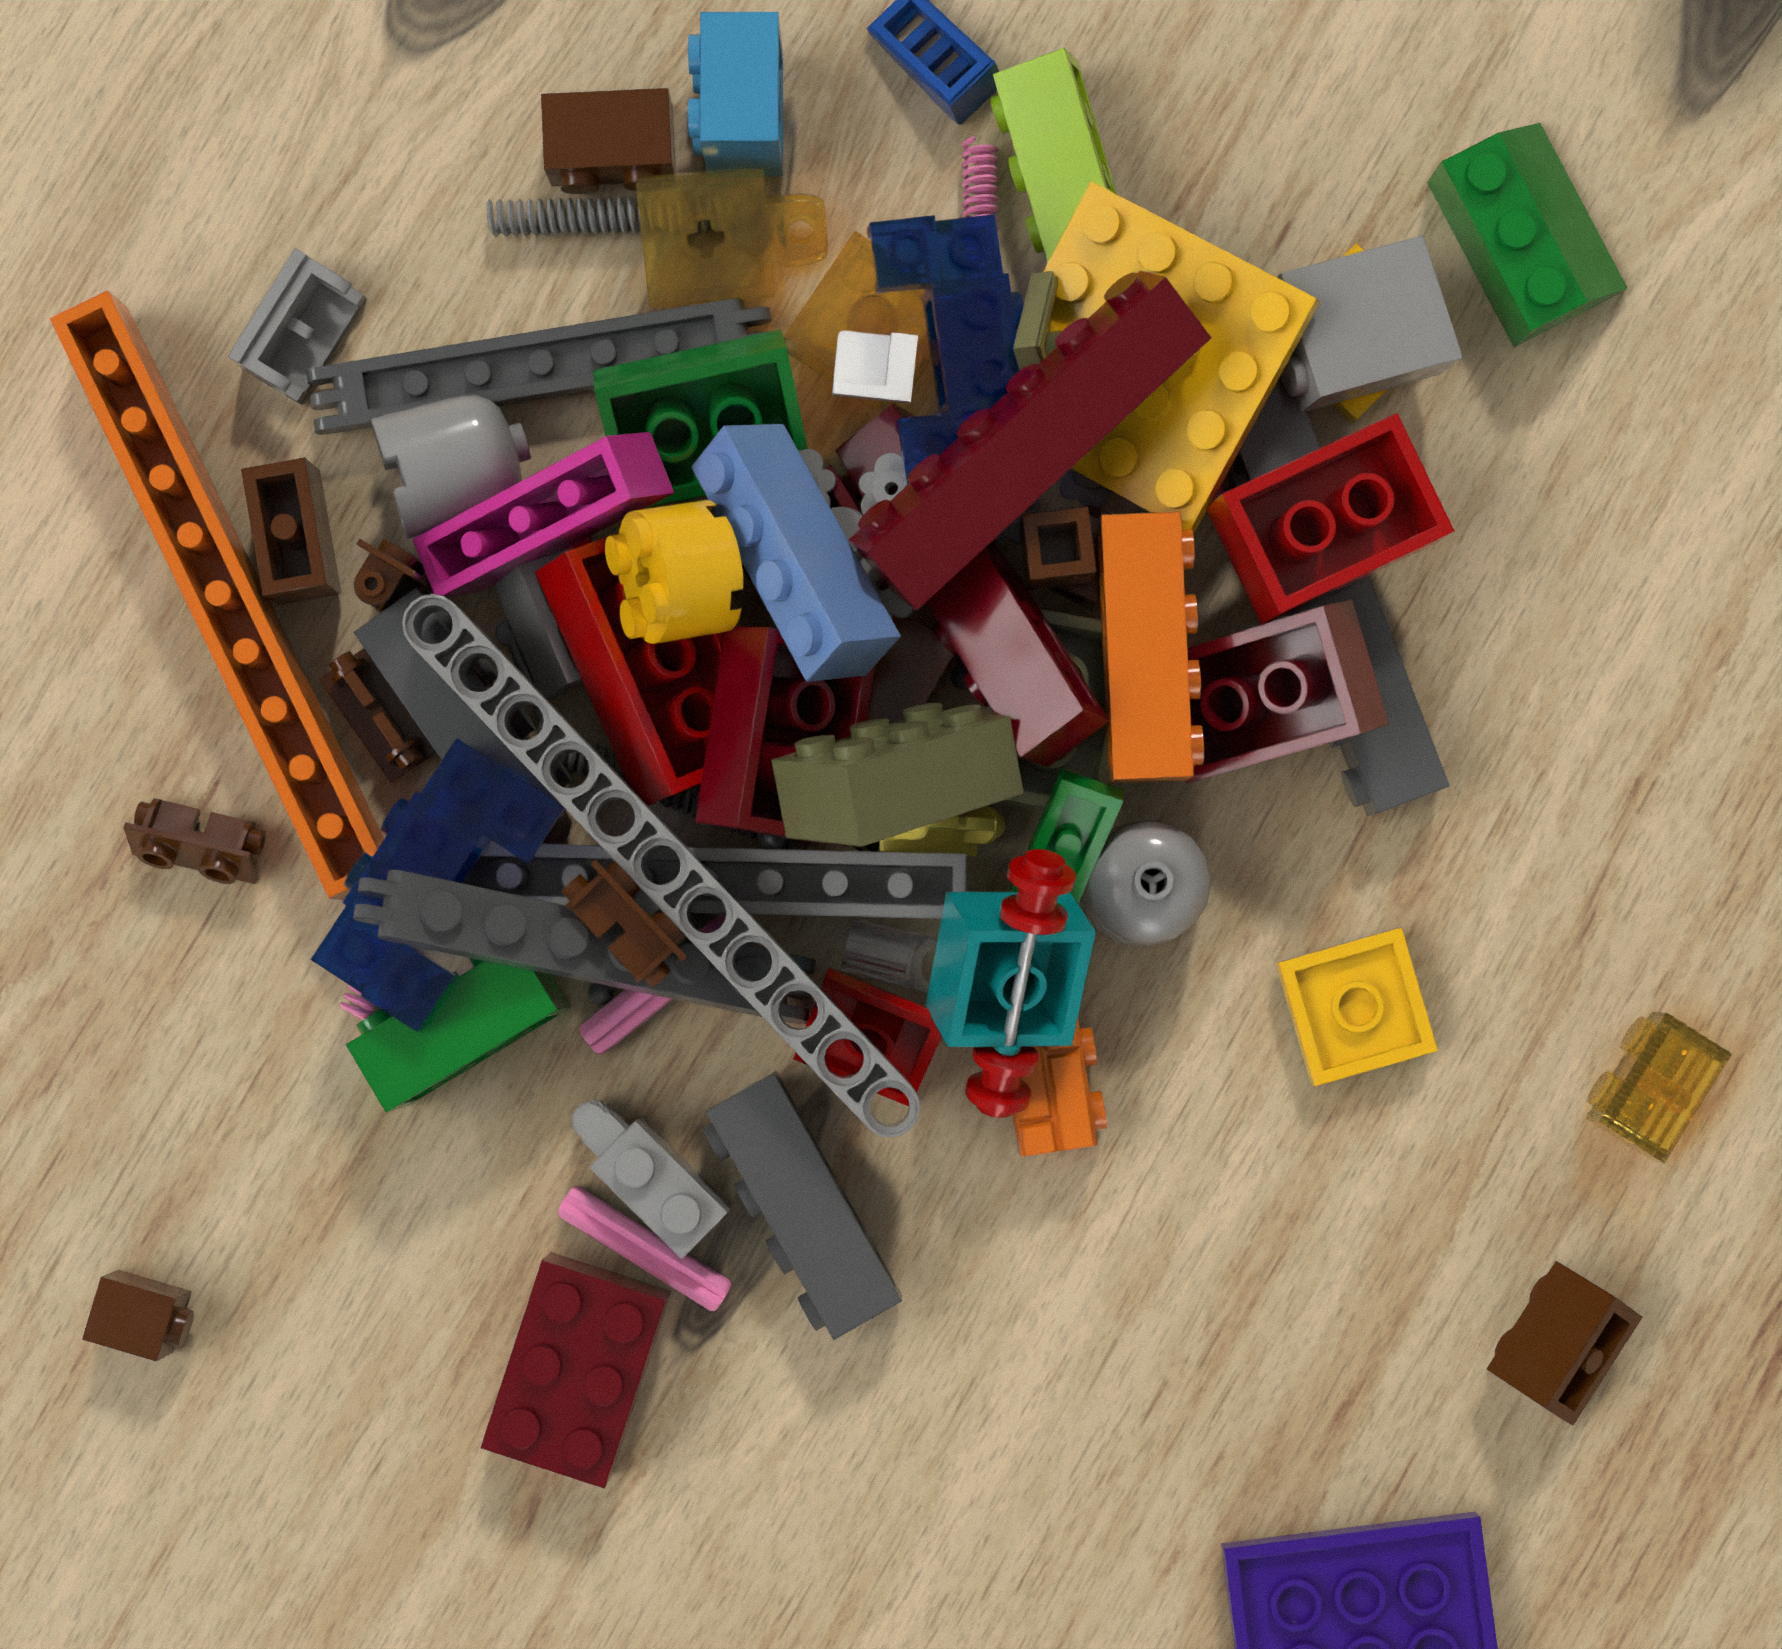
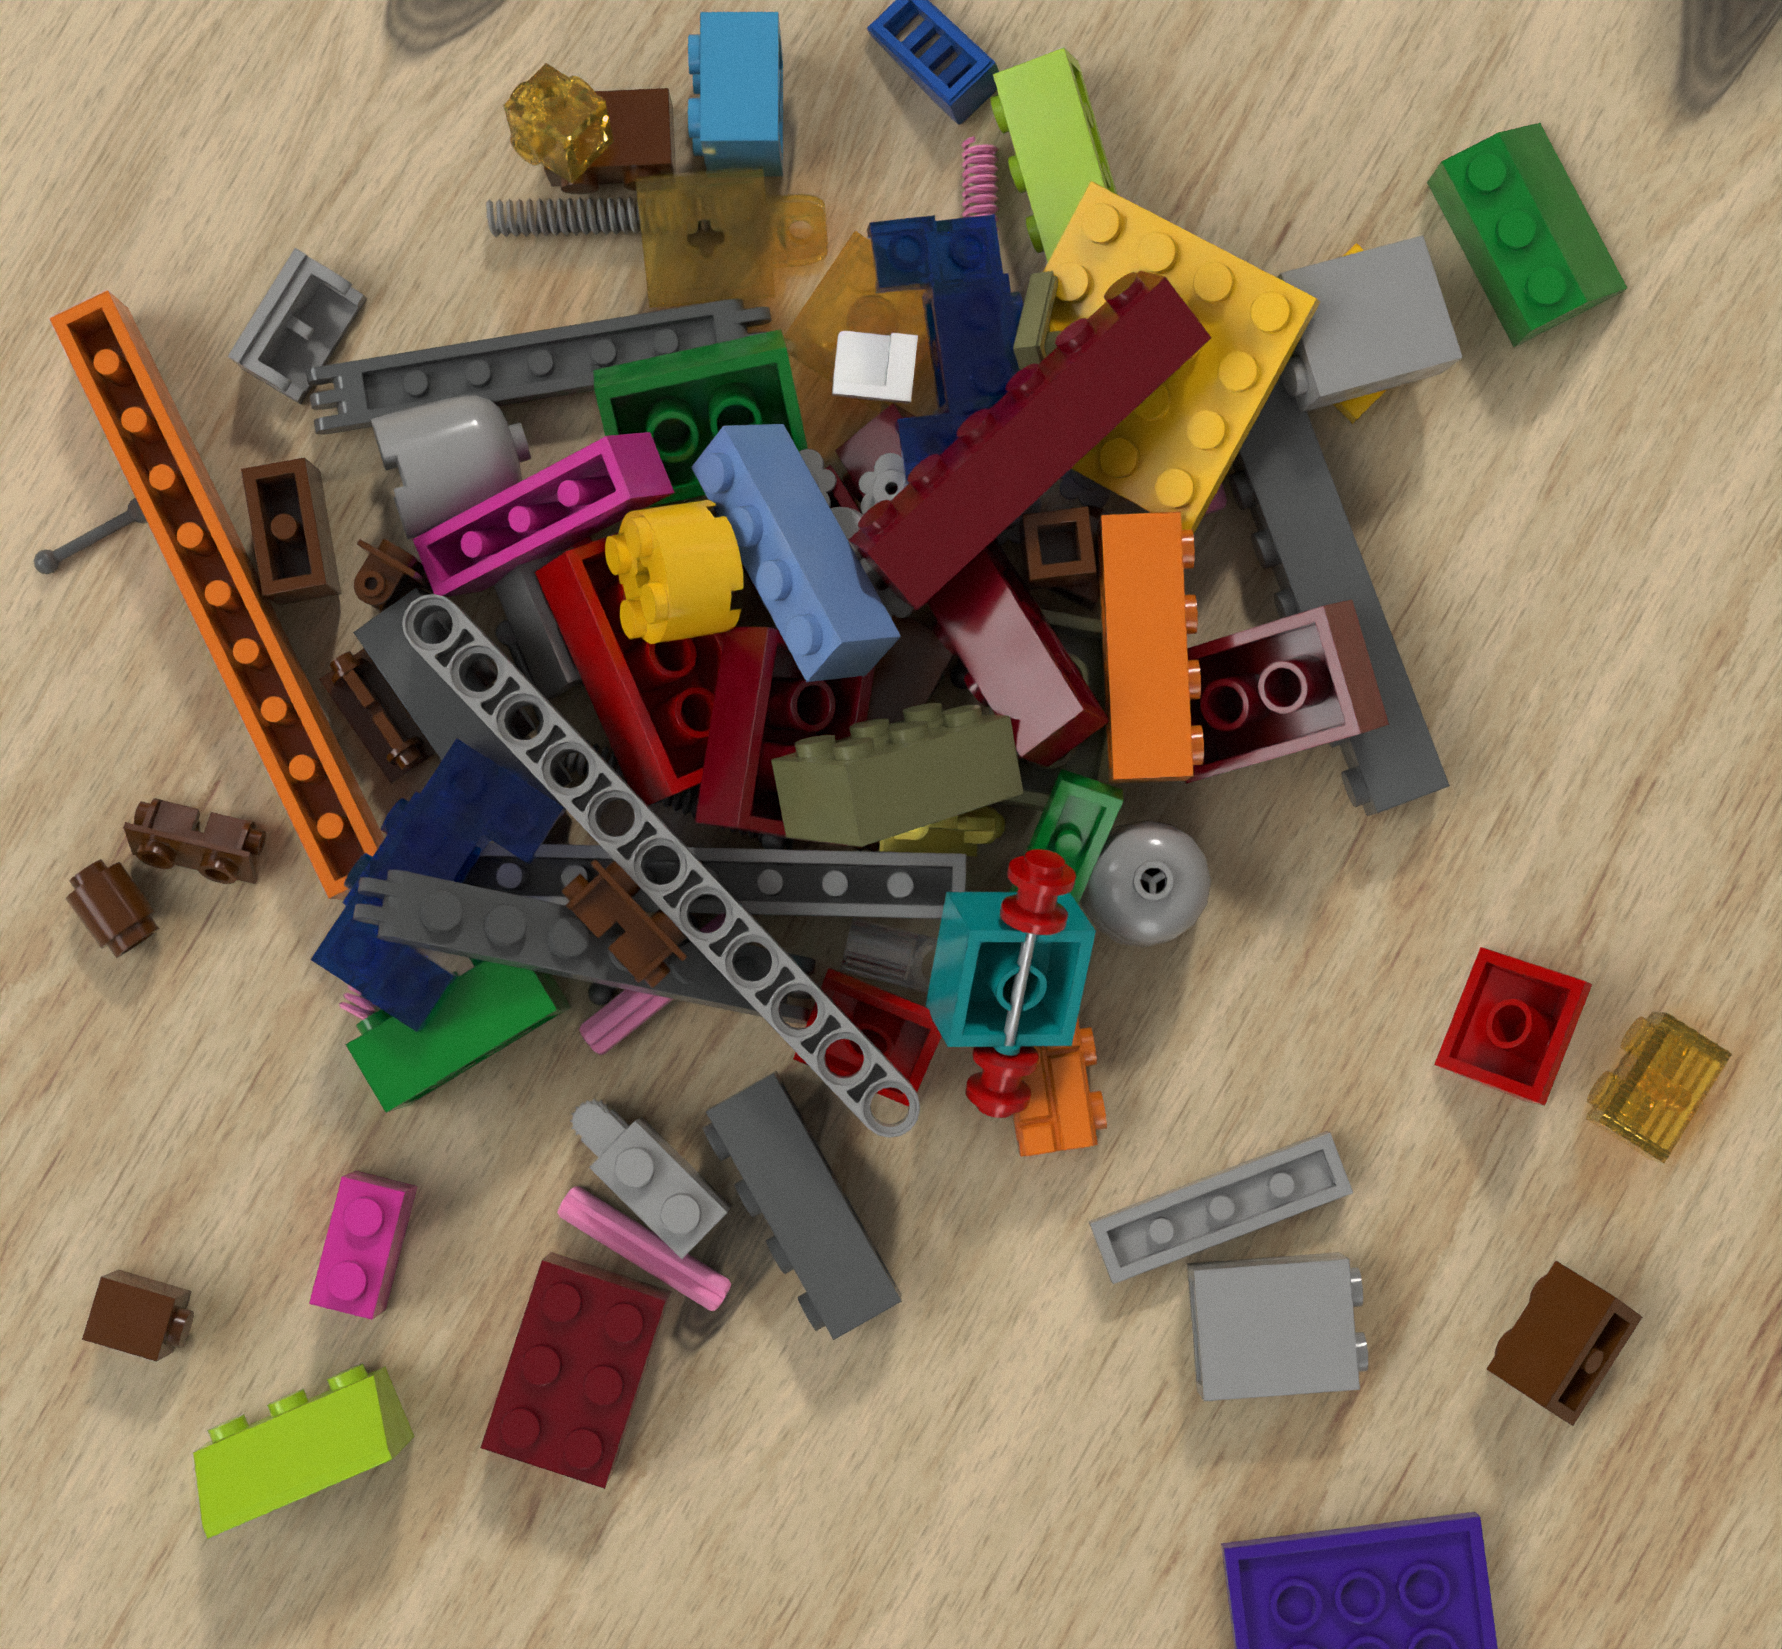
red brick [1206,413,1455,625] -> none
yellow plate [1276,927,1438,1086] -> none
none -> dark grey hinge [34,498,148,574]
none -> reddish brown brick [66,859,160,958]
none -> lime slope [193,1363,415,1539]
none -> dark pink brick [309,1171,418,1320]
none -> clear yellow brick [503,63,614,184]
none -> light grey plate [1088,1131,1353,1284]
none -> light grey brick [1187,1252,1368,1401]
none -> red slope [1434,947,1592,1106]

